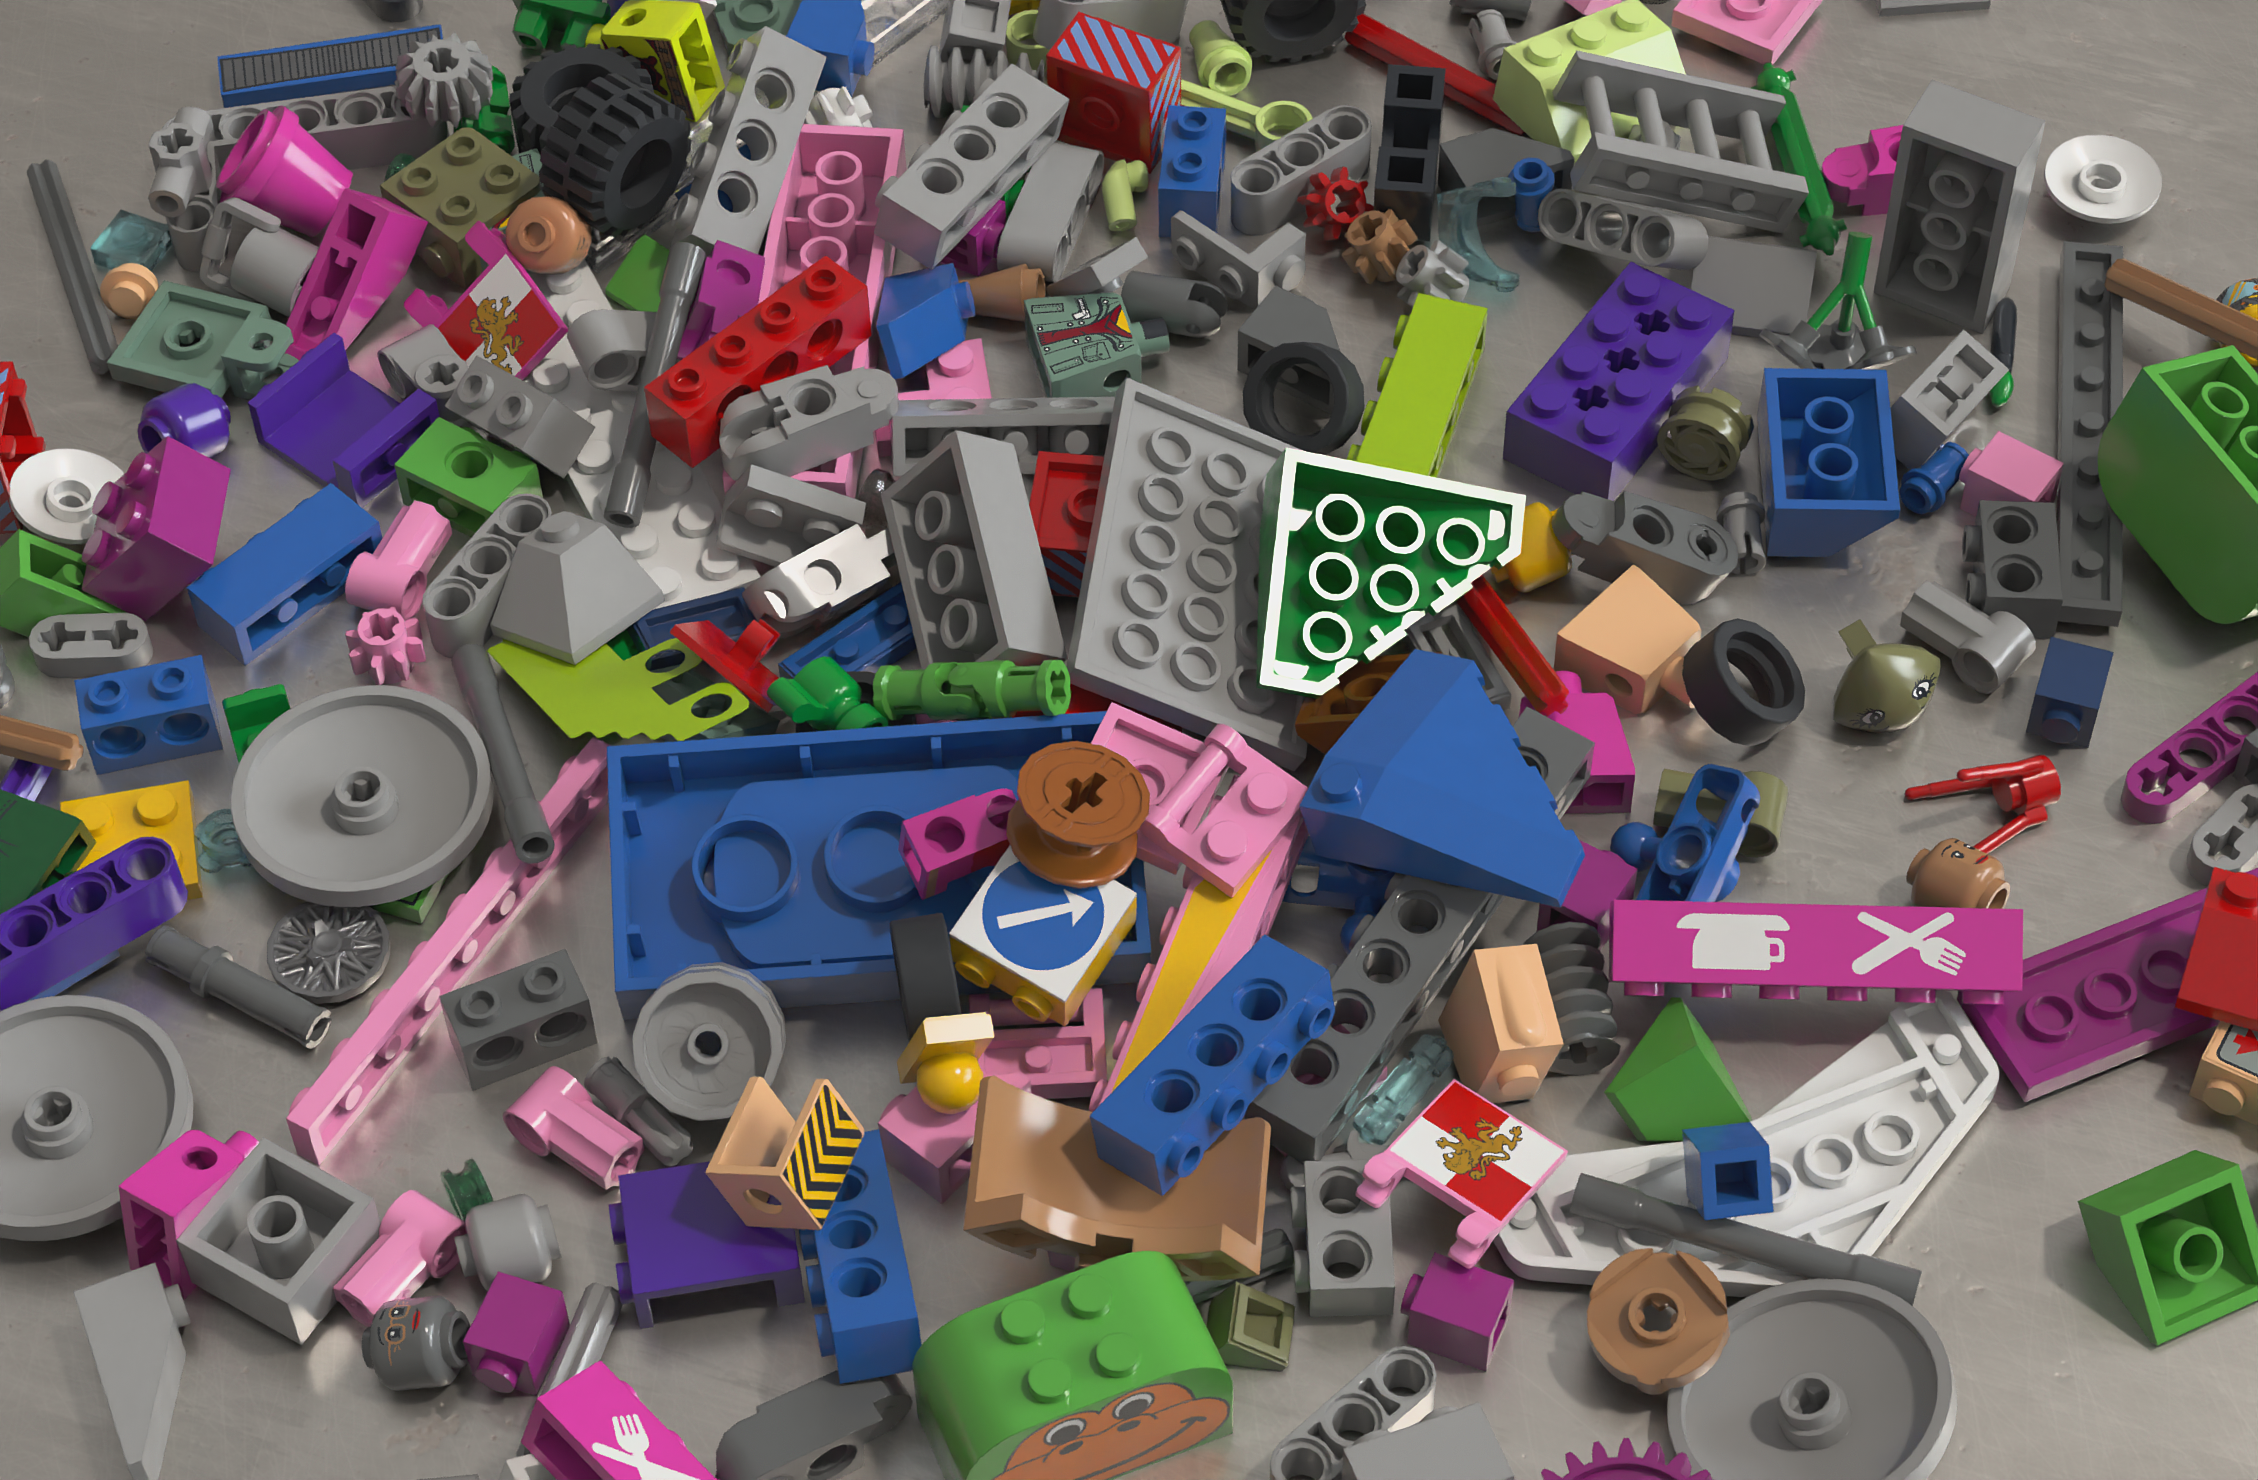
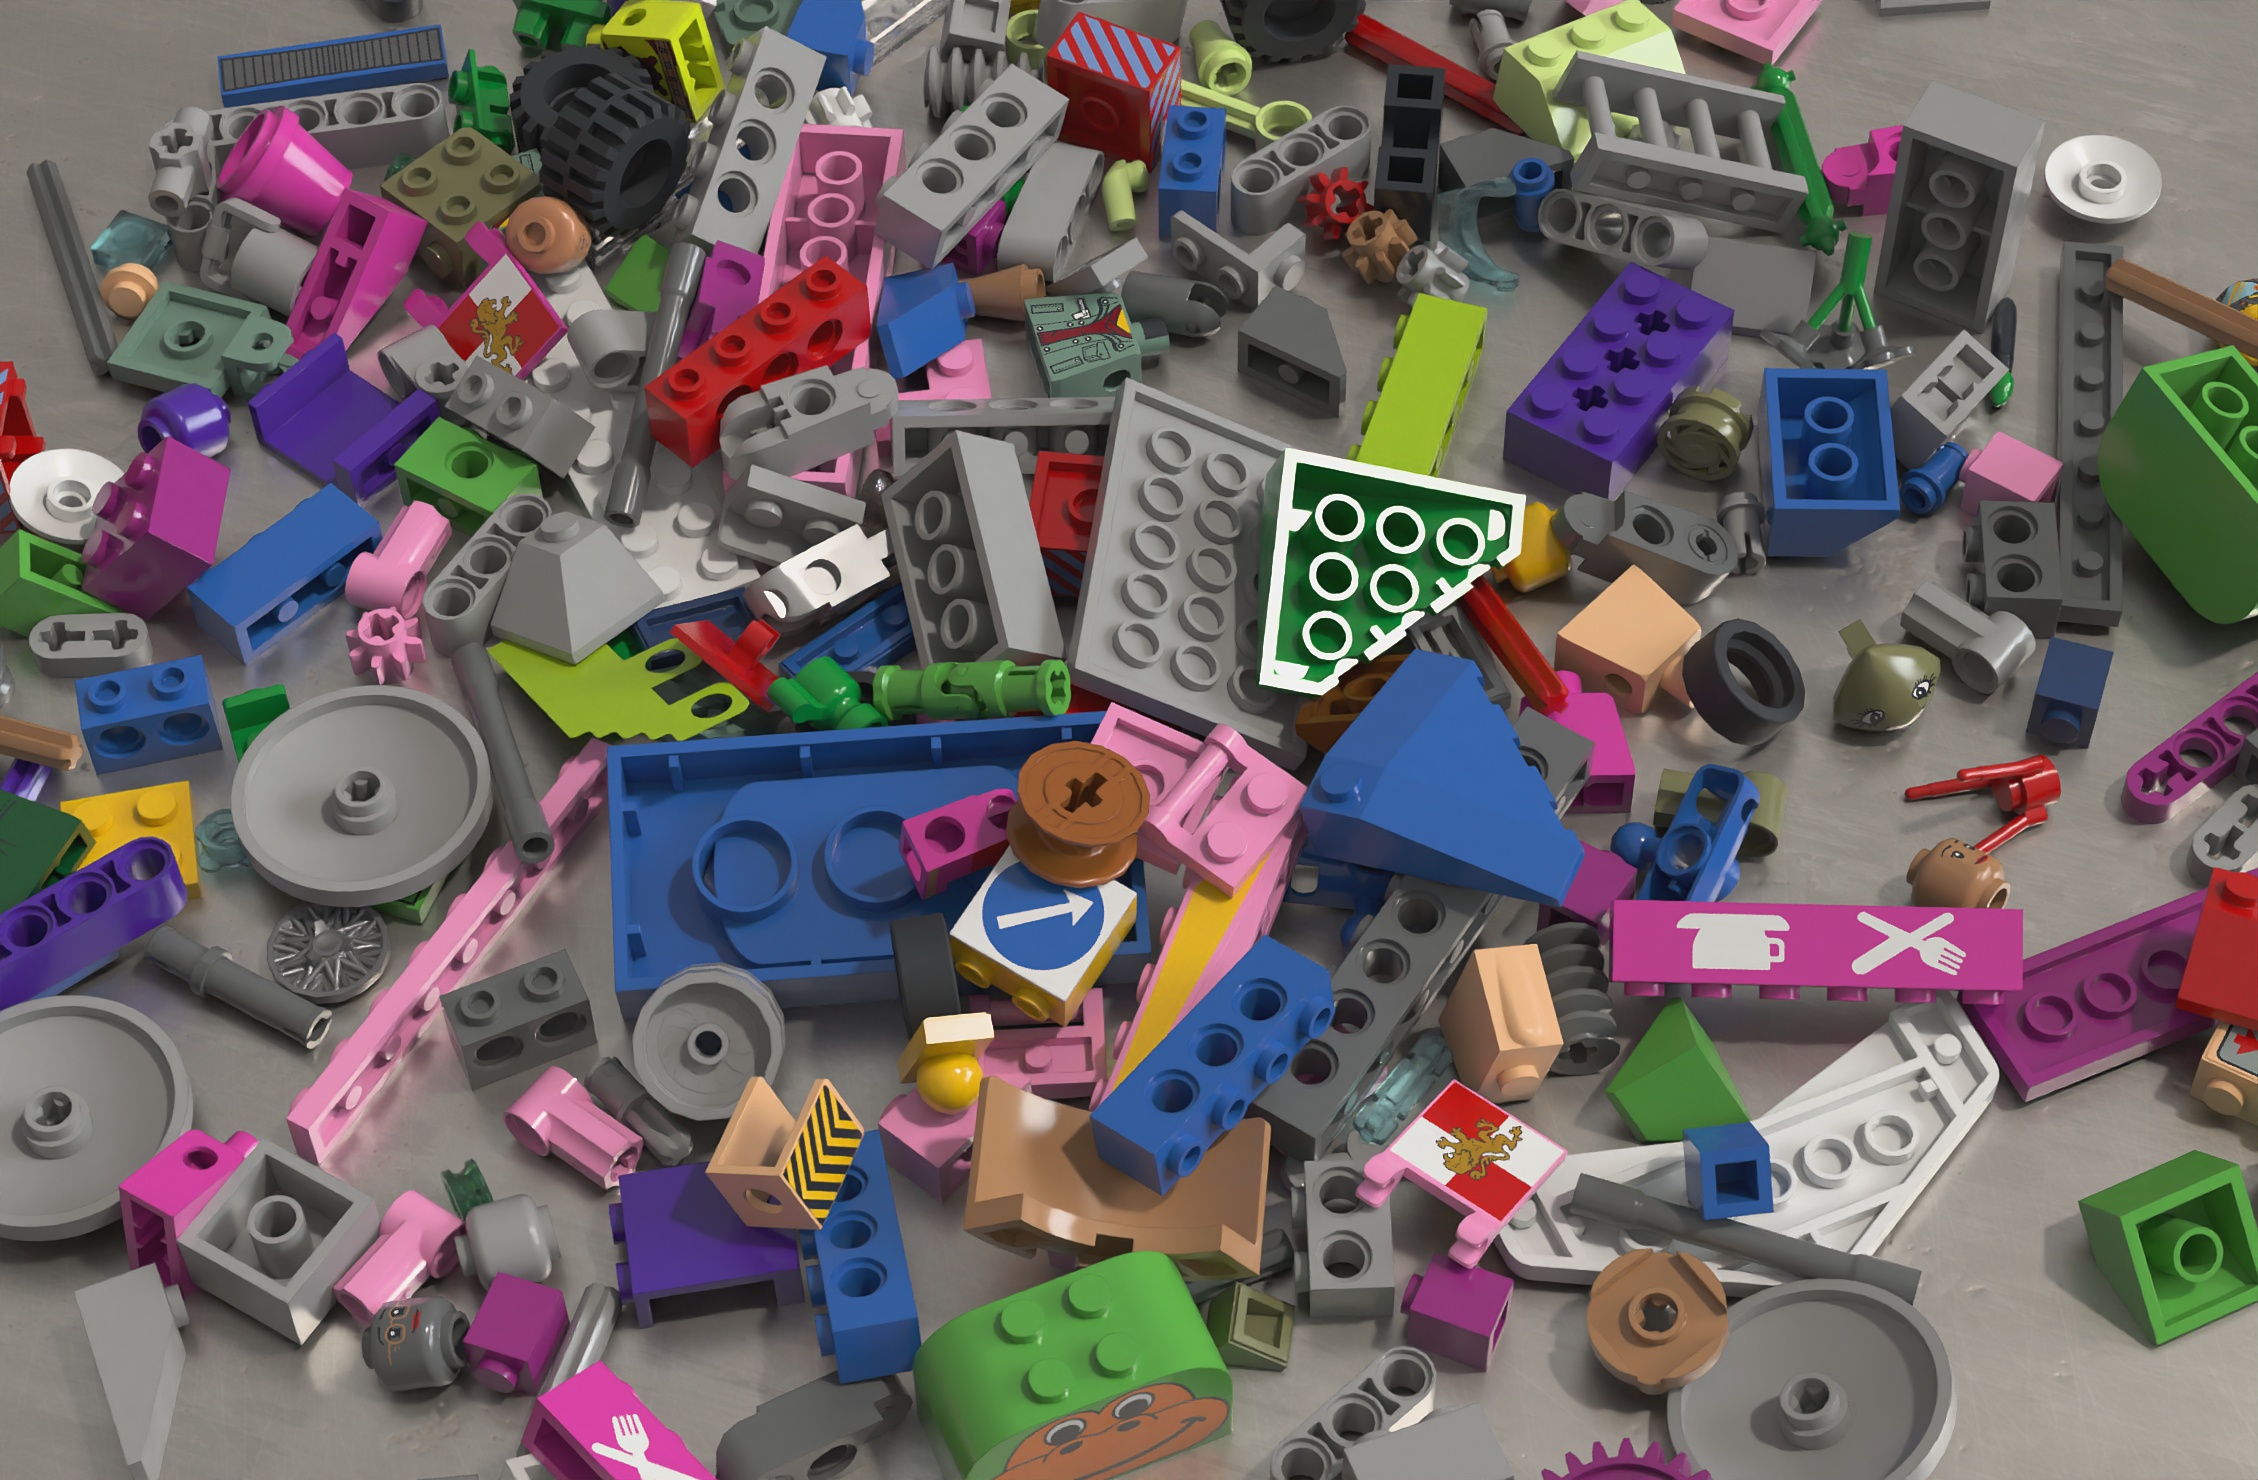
light grey gear [395,32,493,129] -> none
black tyre [1243,342,1365,455] -> none

